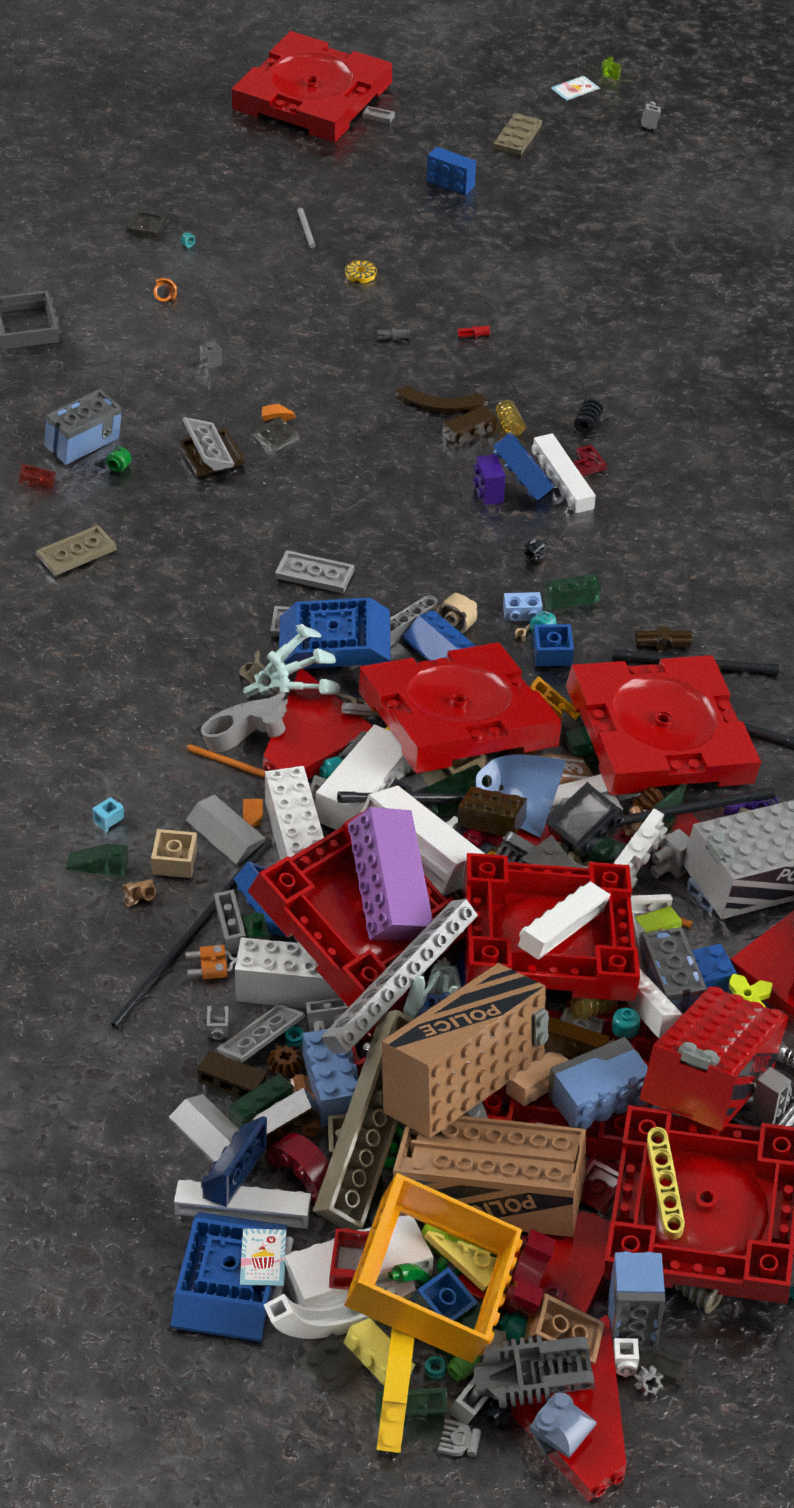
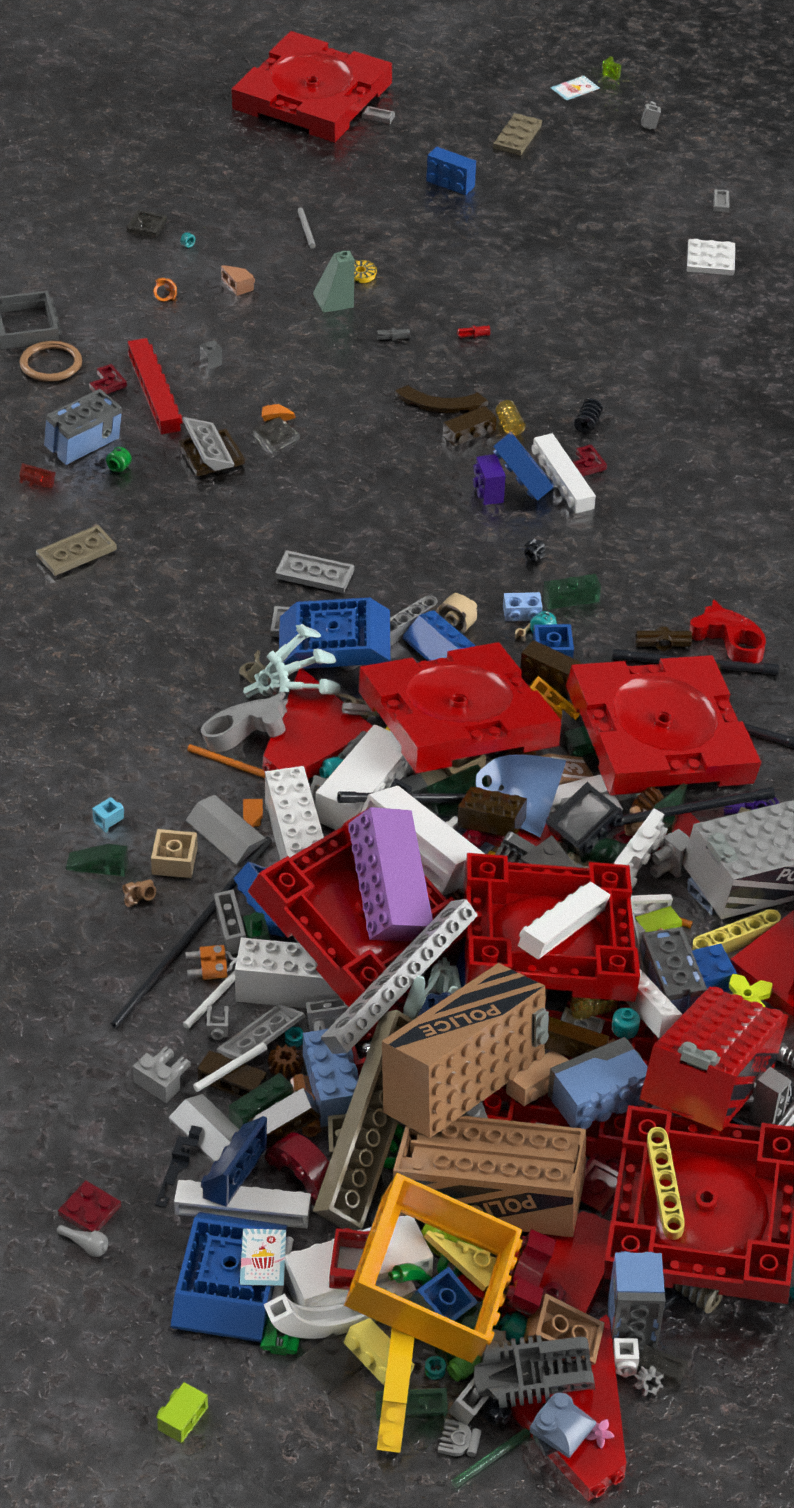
none -> medium nougat wedge [19,341,82,382]
none -> light grey piece [57,1225,108,1257]
none -> dark red plate [58,1180,121,1232]
none -> dark red plate [89,364,127,394]
none -> red brick [128,338,183,435]
none -> light grey brick [133,1046,191,1103]
none -> black piece [155,1125,203,1208]
none -> lime brick [156,1382,208,1443]
none -> white bar [183,970,235,1029]
none -> white bar [193,1042,267,1092]
none -> nougat slope [221,265,255,296]
none -> green piece [260,1315,301,1356]
none -> sand green slope [313,251,355,313]
none -> clear green bar [451,1428,531,1488]
none -> dark brown brick [520,640,581,701]
none -> bright pink plant [586,1419,615,1448]
none -> white plate [687,239,735,275]
none -> red animal [689,600,766,663]
none -> light yellow beam [692,909,781,953]
none -> light grey tile [713,189,729,212]

